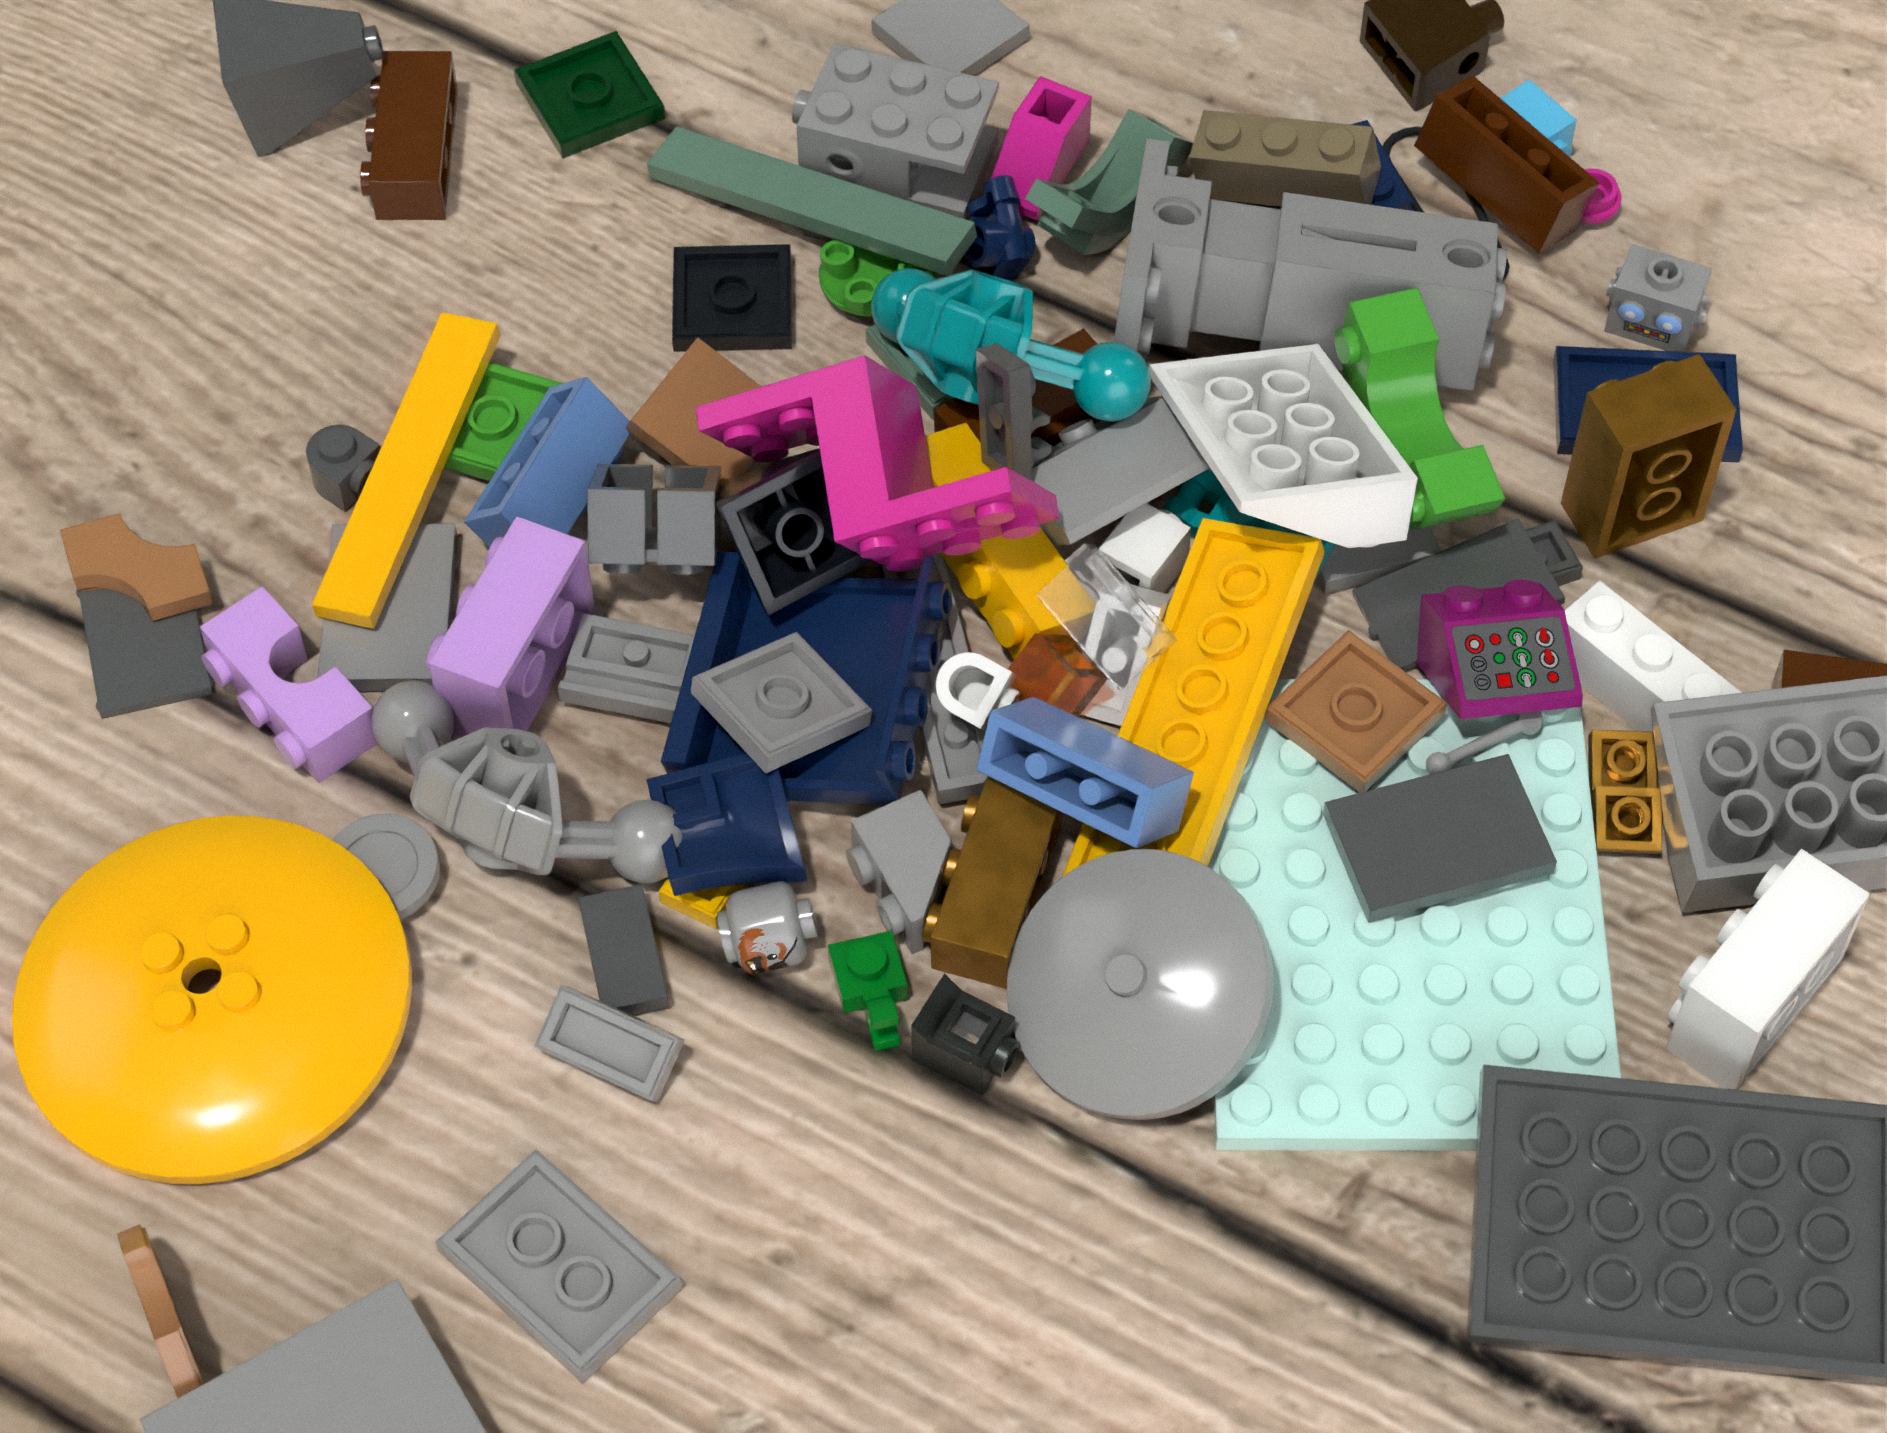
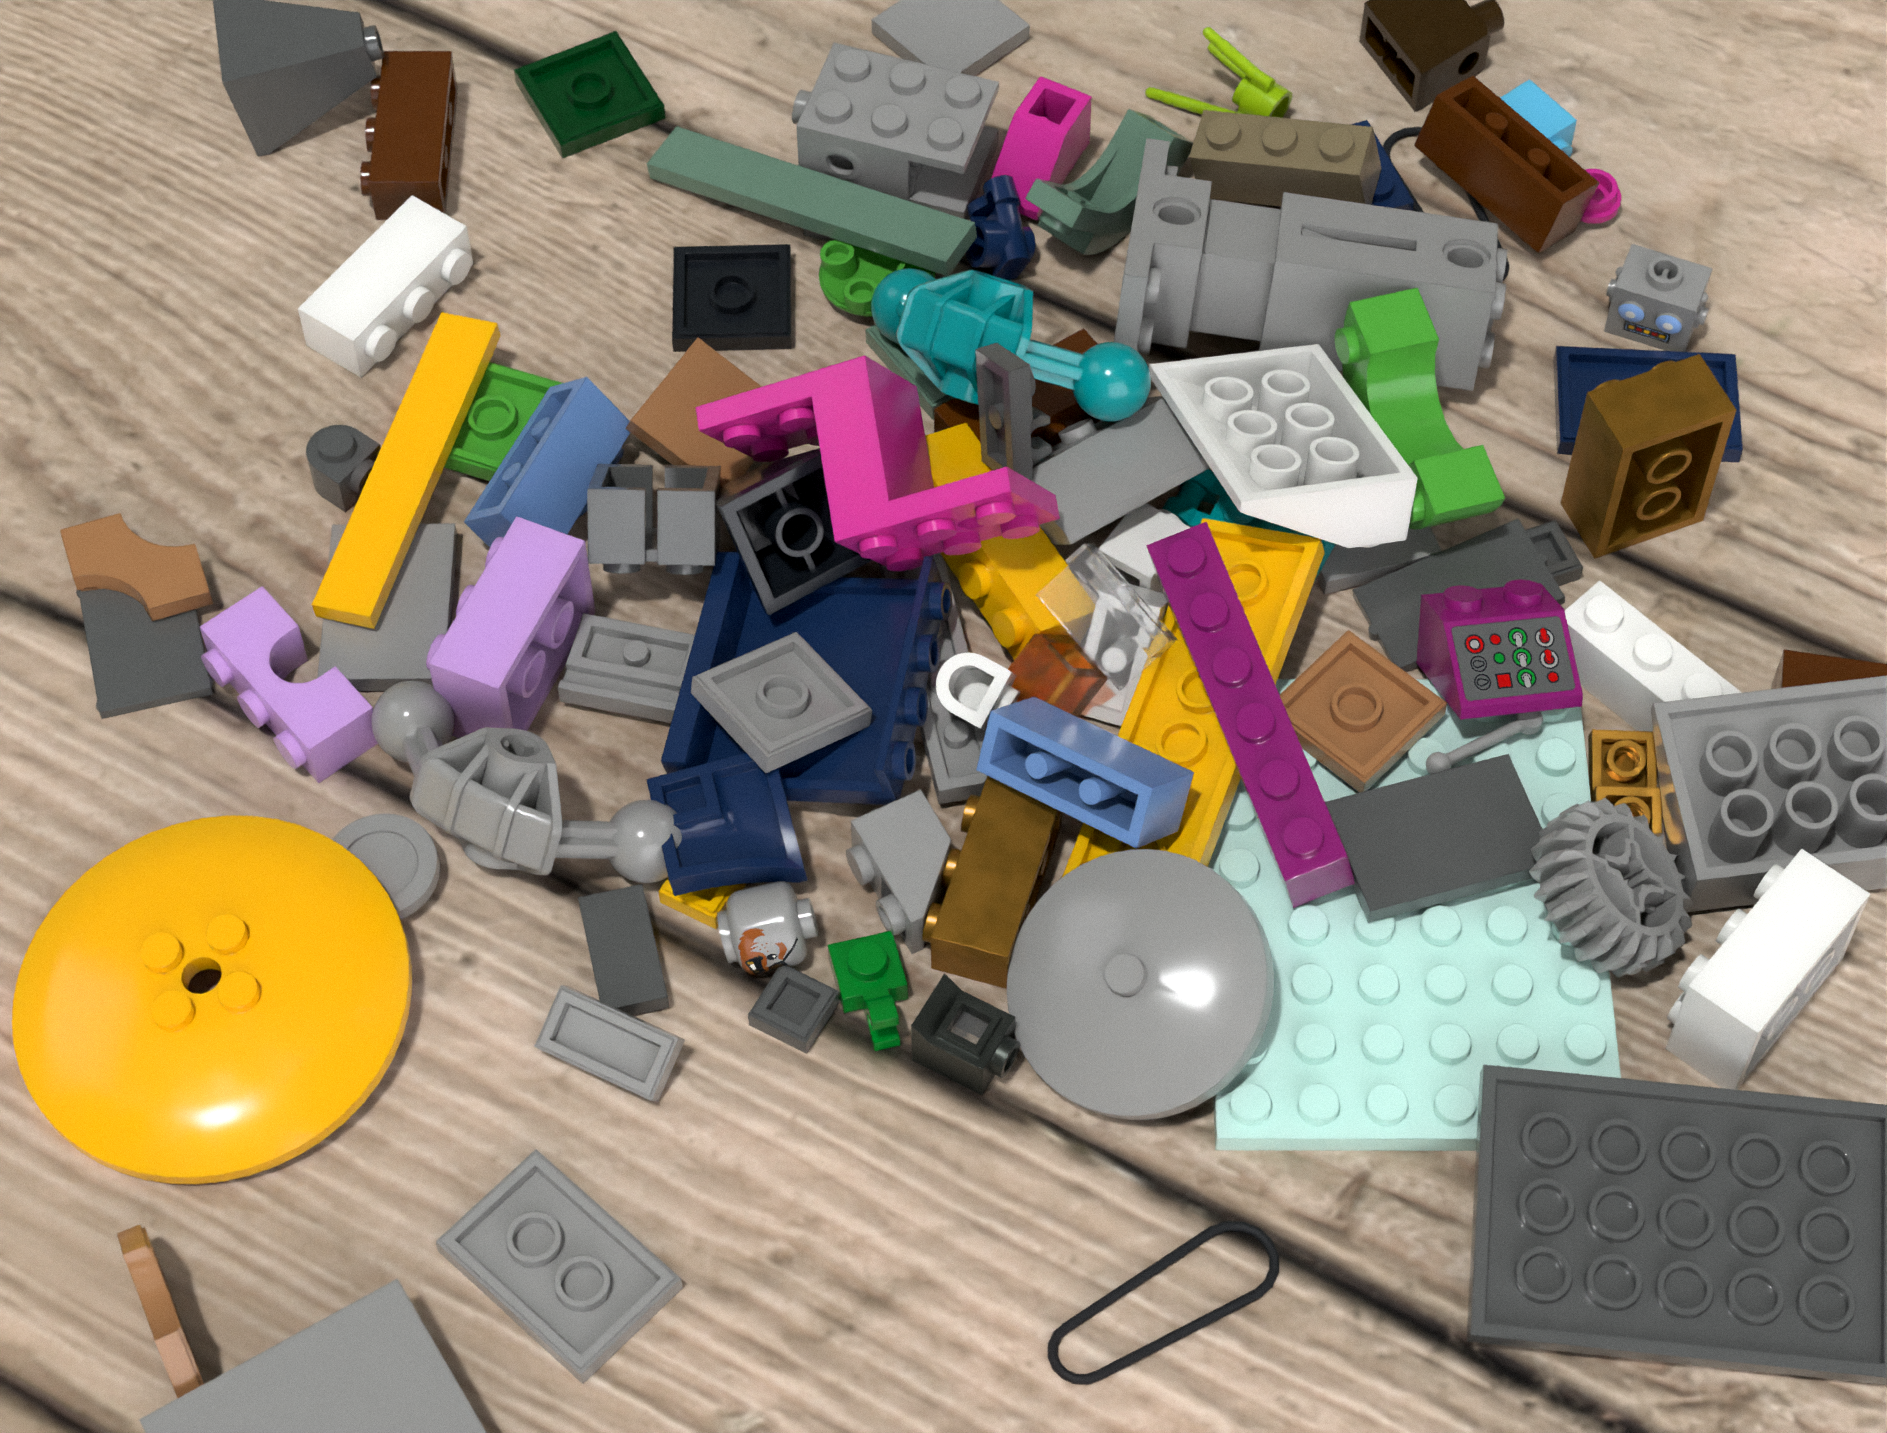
none -> white brick [298,196,473,378]
none -> dark grey tile [748,965,840,1054]
none -> black piece [1047,1221,1279,1385]
none -> lime plant [1145,27,1292,118]
none -> magenta arch [1146,522,1355,908]
none -> light grey gear [1529,798,1694,978]

